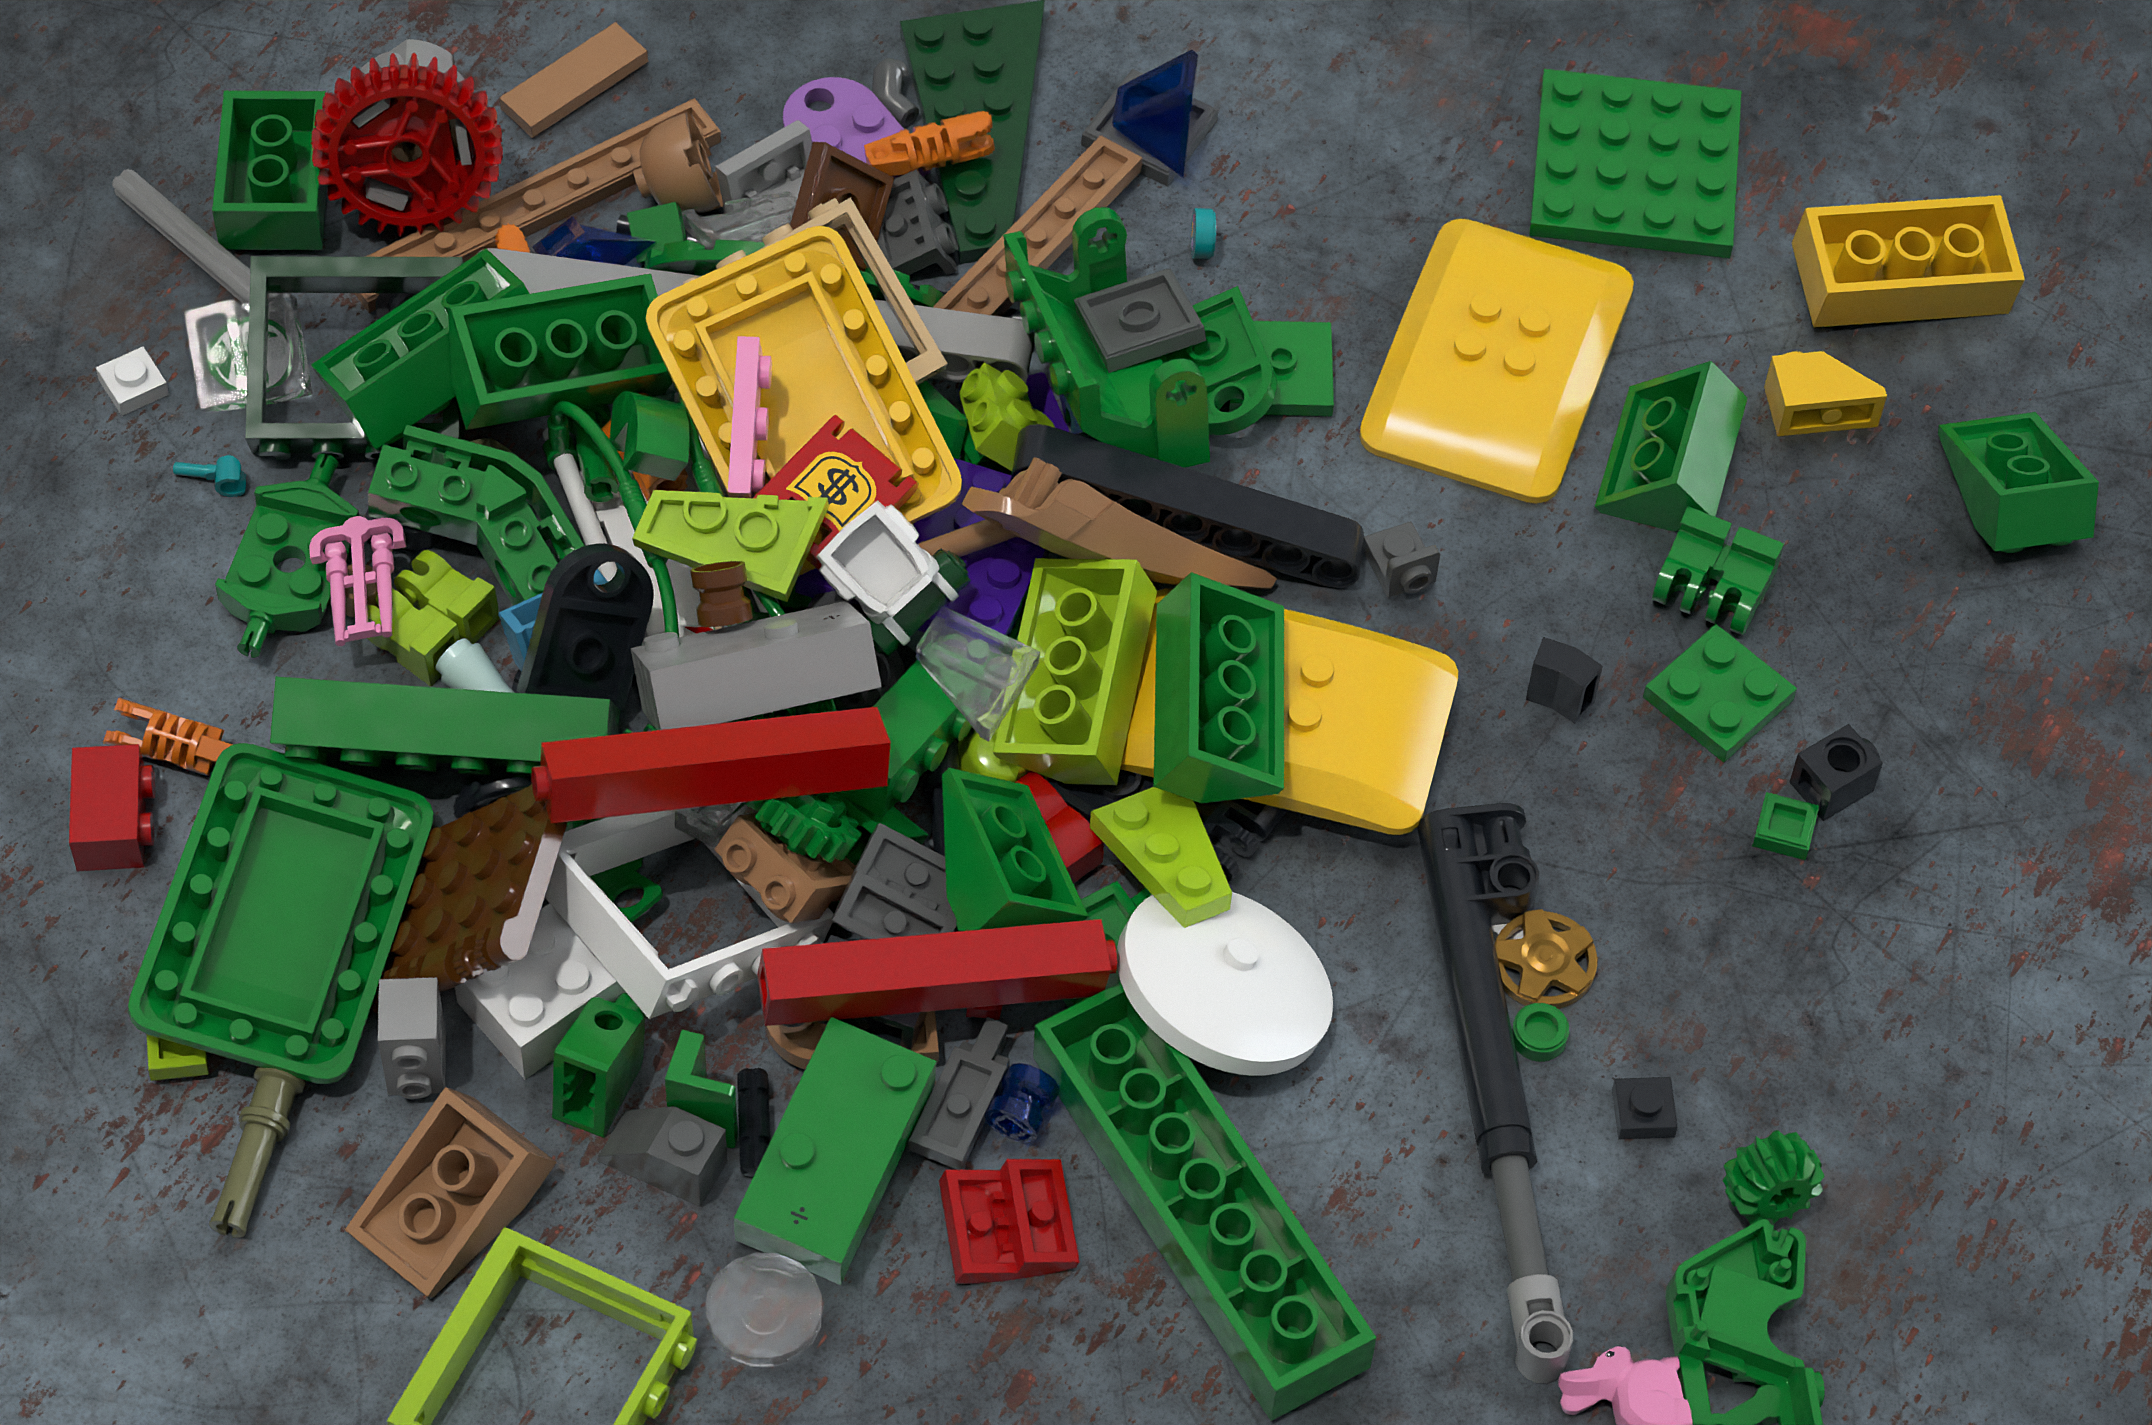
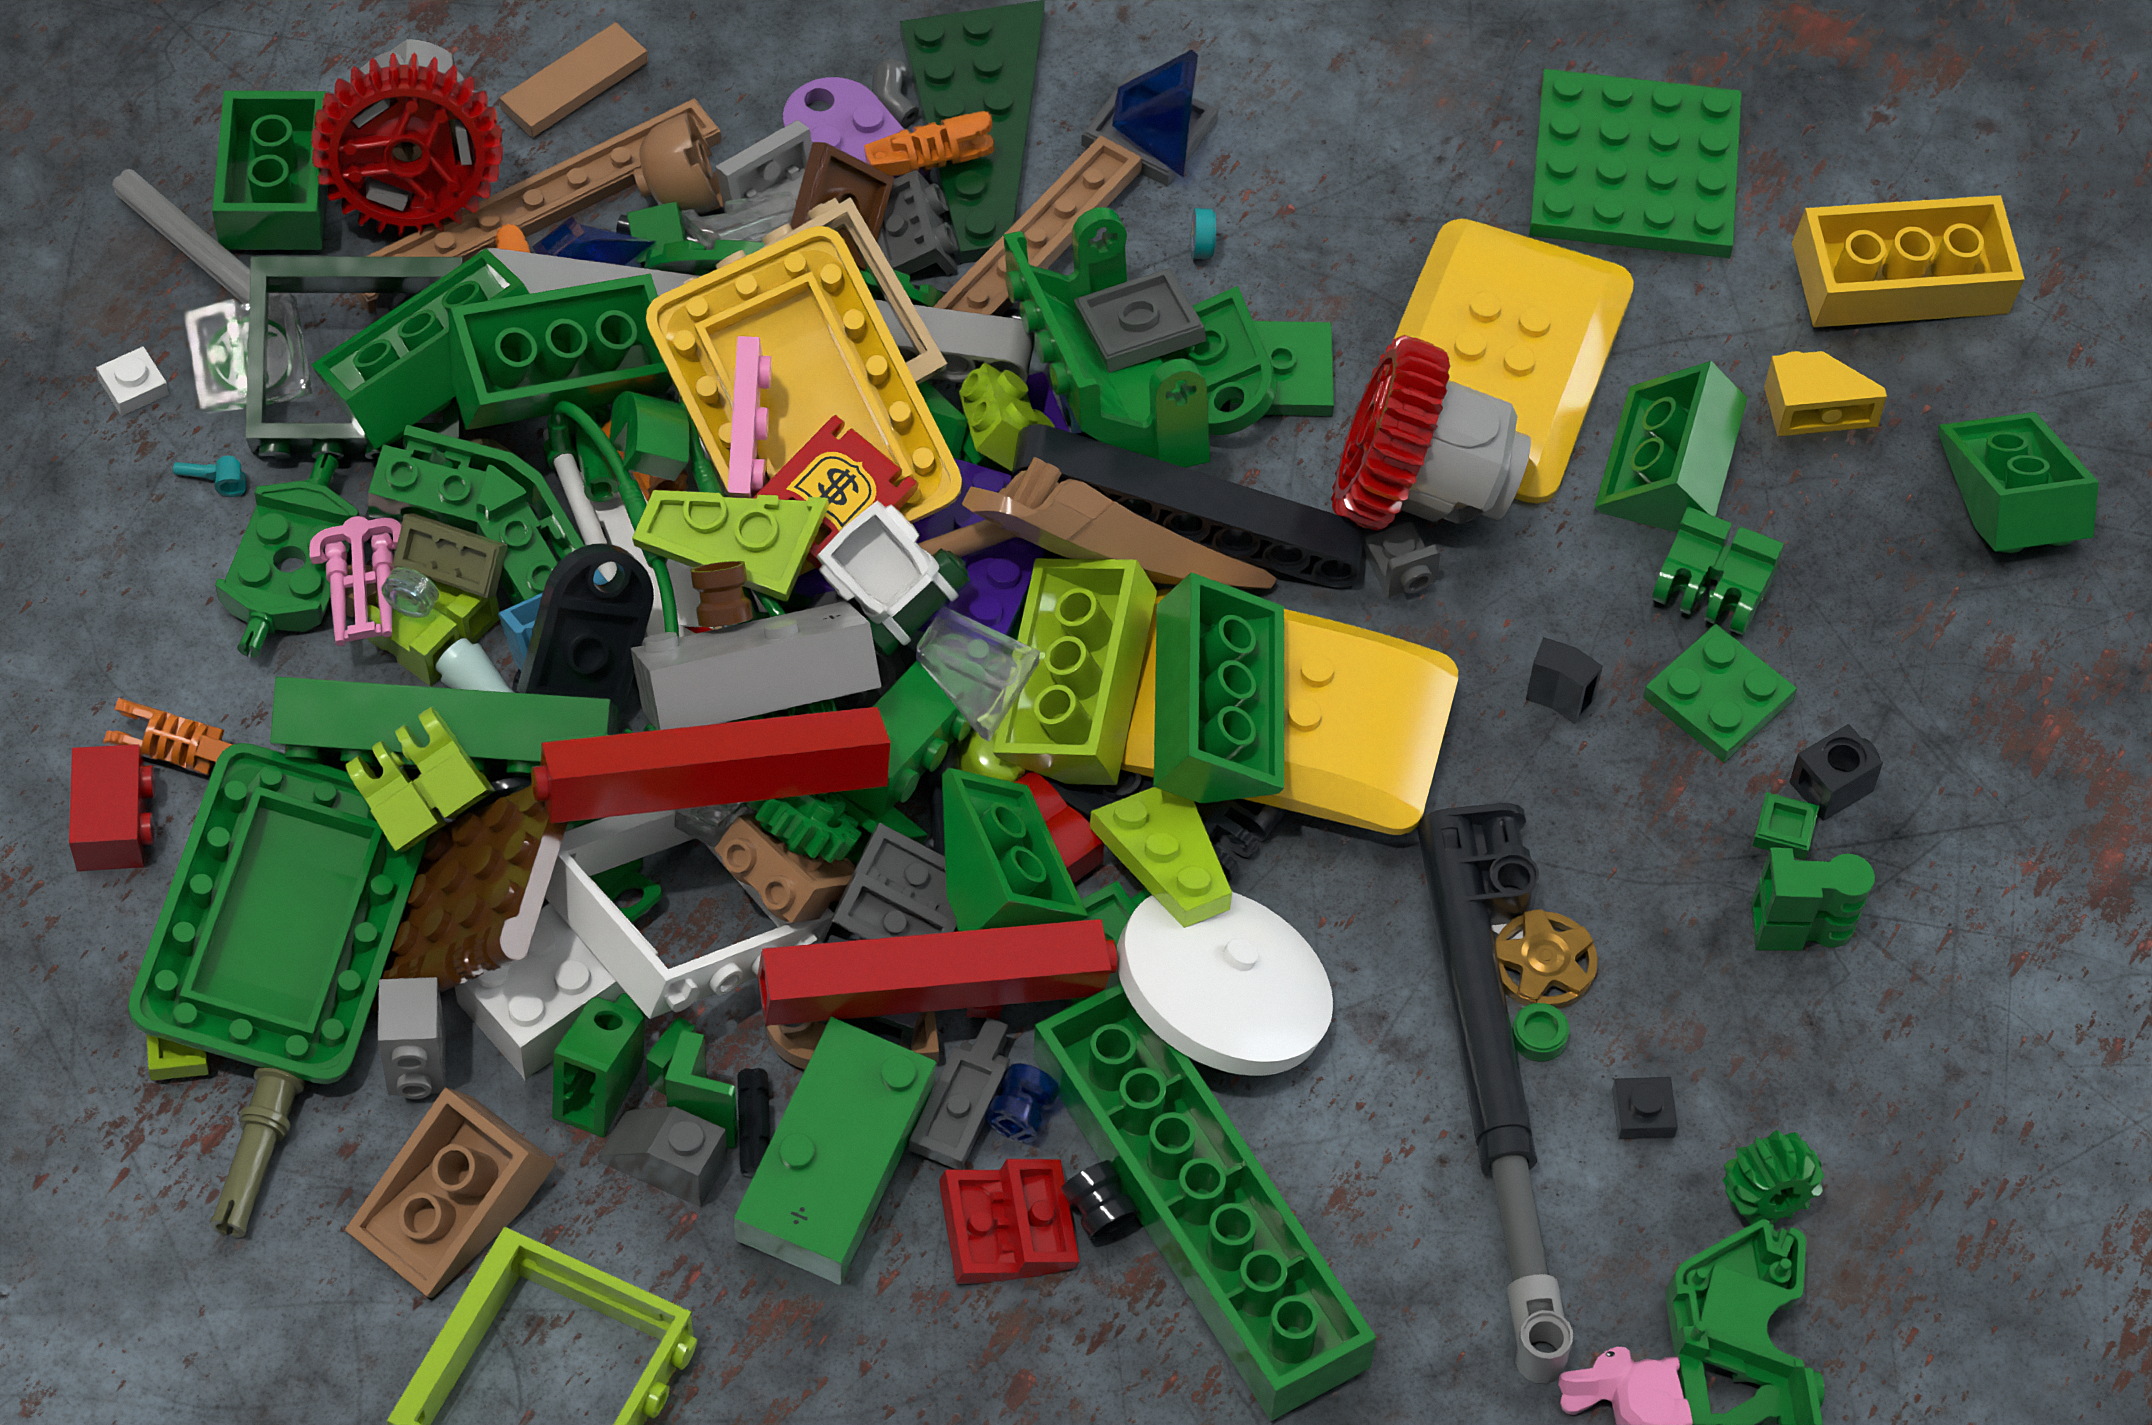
clear tile [706,1253,822,1367] -> none
none -> lime legs [345,707,495,852]
none -> clear light blue tile [381,567,439,618]
none -> olive plate [392,513,508,598]
none -> green tile [646,1017,696,1095]
none -> black wheel [1061,1160,1139,1240]
none -> piece [1331,335,1531,531]
none -> green legs [1750,847,1875,951]

